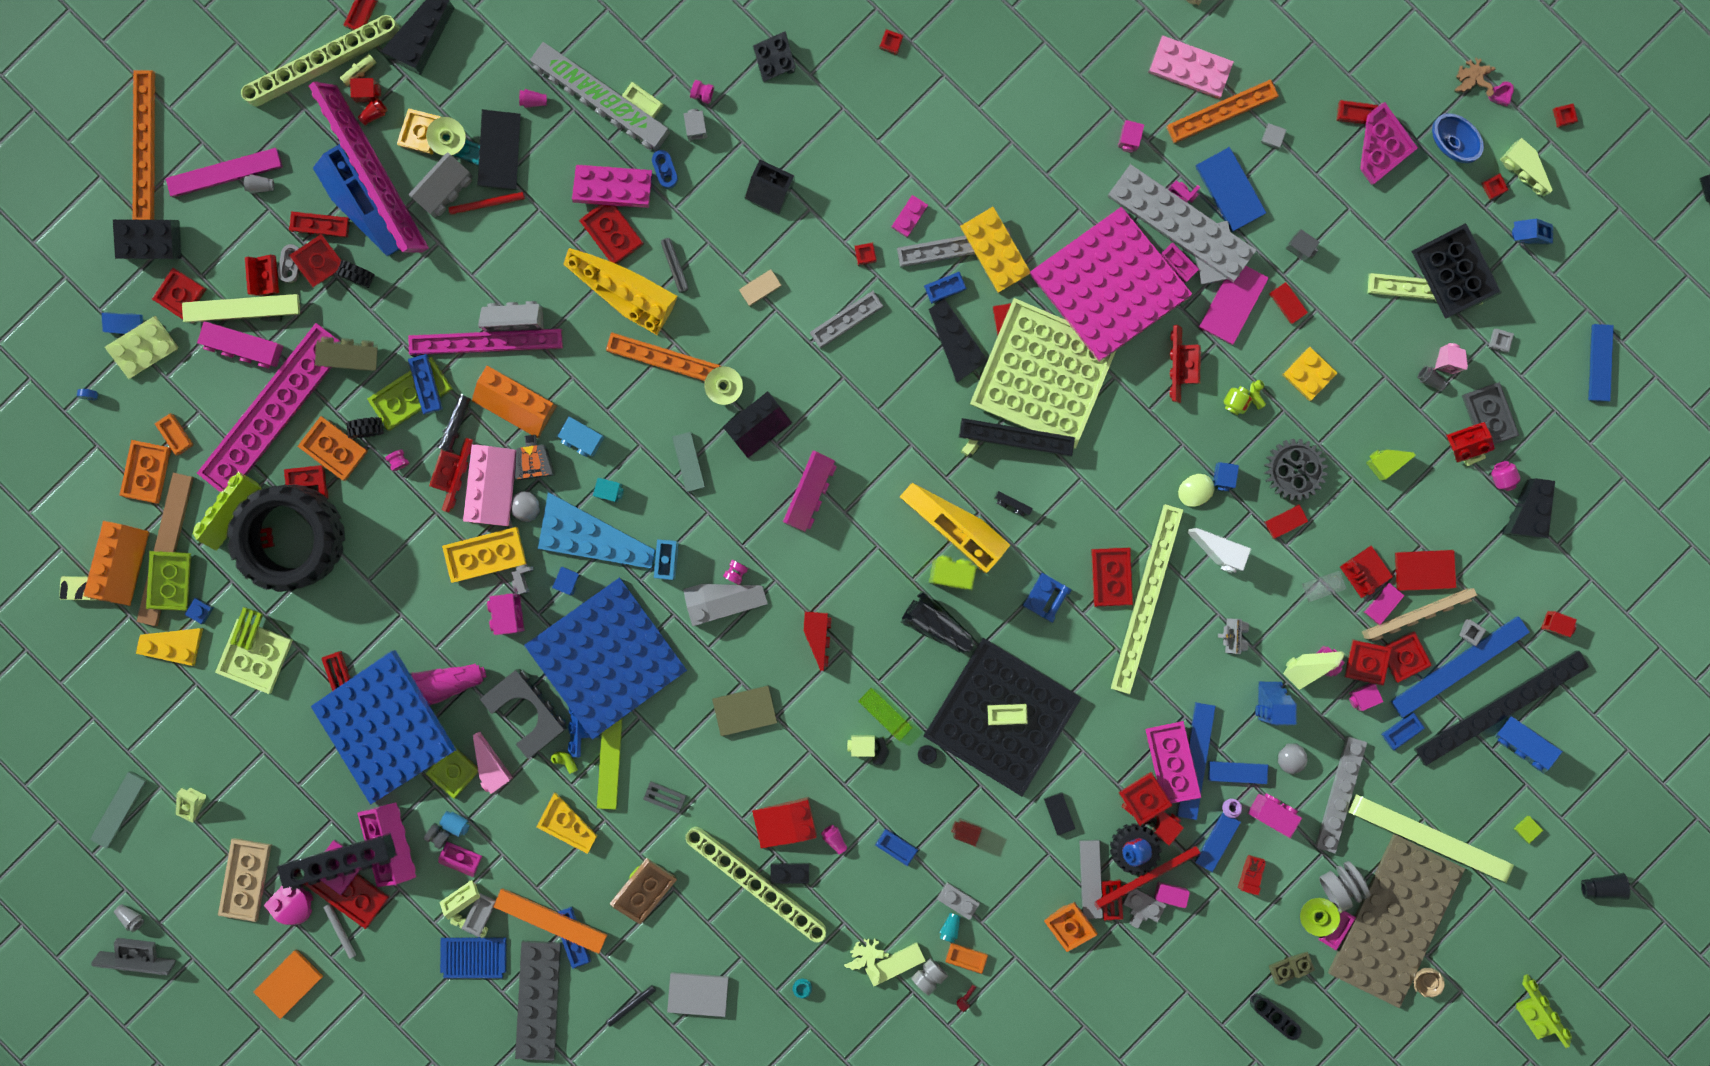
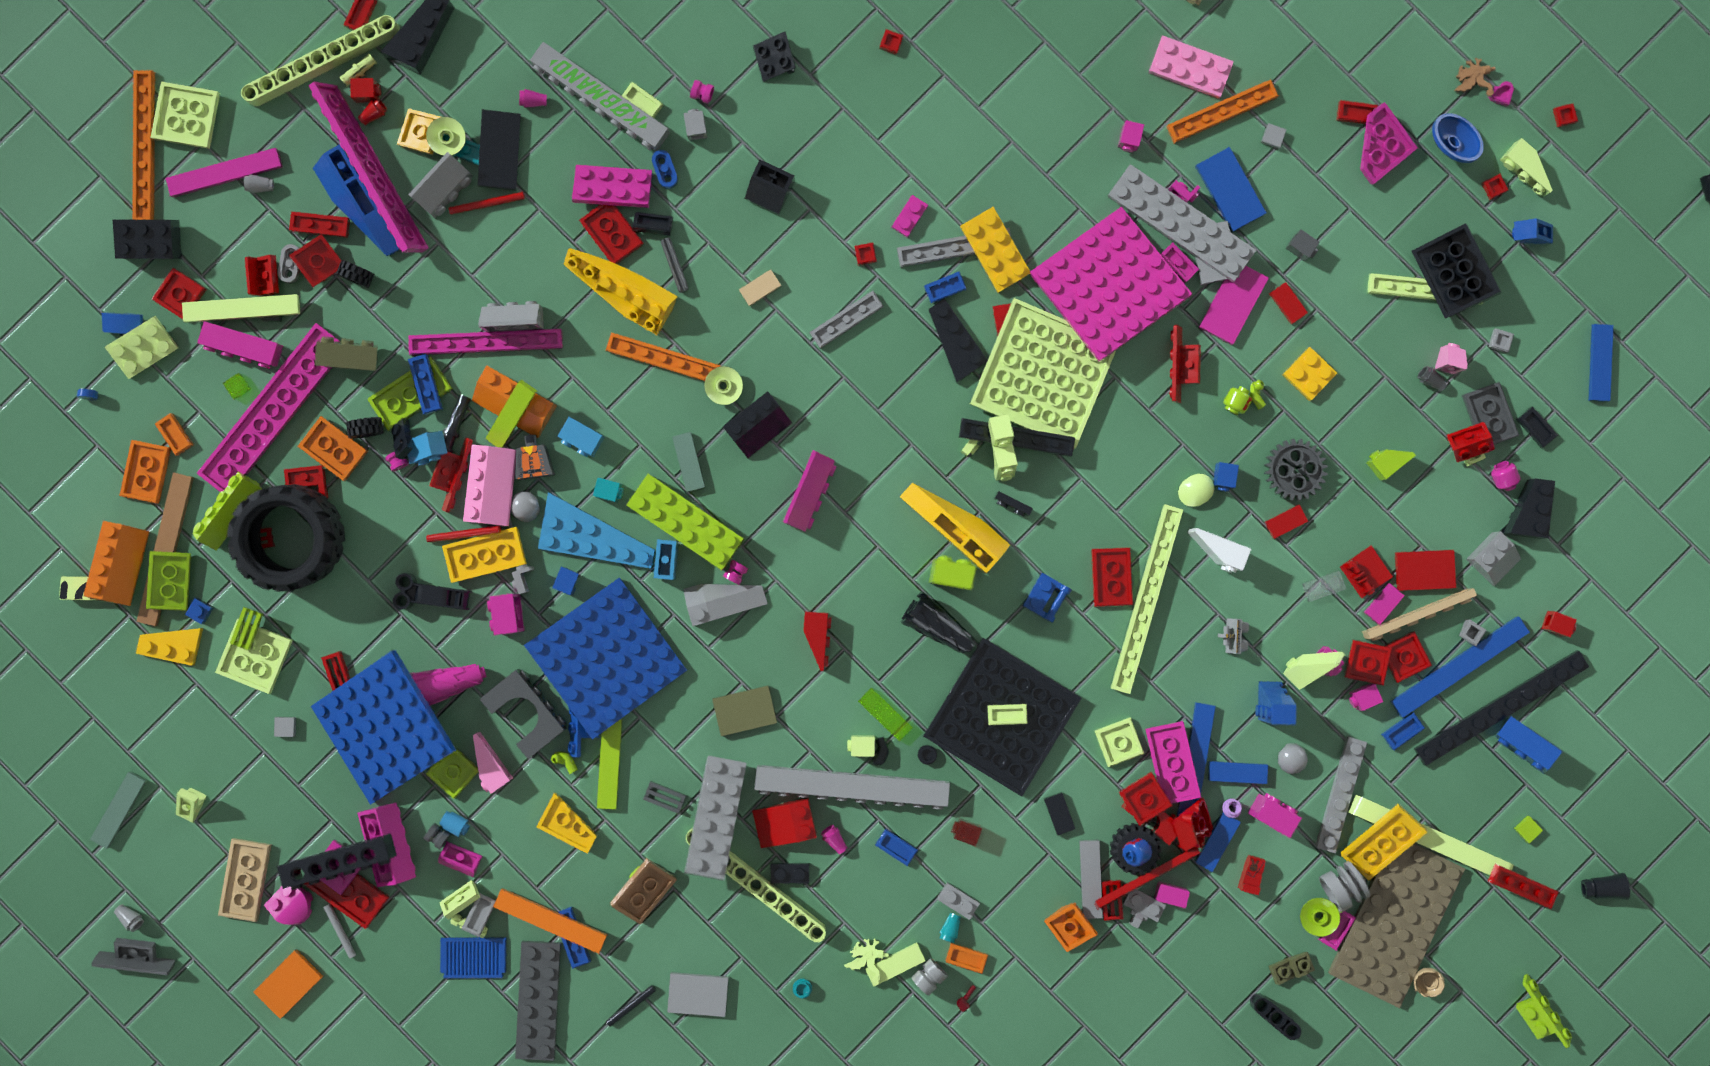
none -> yellowish green plate [151,82,220,149]
none -> clear neon green tile [223,373,251,400]
none -> light grey tile [274,717,296,737]
none -> black plate [391,417,413,460]
none -> black piece [392,573,472,610]
none -> dark azure brick [408,431,448,466]
none -> red bar [426,525,501,542]
none -> lime tile [485,379,537,448]
none -> lime brick [626,474,745,571]
none -> black tile [632,212,673,236]
none -> light grey brick [684,756,746,880]
none -> light grey brick [755,765,950,809]
none -> yellowish green arch [988,415,1017,481]
none -> yellowish green tile [1094,717,1144,767]
none -> red slope [1171,797,1214,851]
none -> yellow plate [1341,804,1427,880]
none -> light grey slope [1466,531,1521,586]
none -> red tile [1488,864,1559,909]
none -> black tile [1516,407,1558,448]

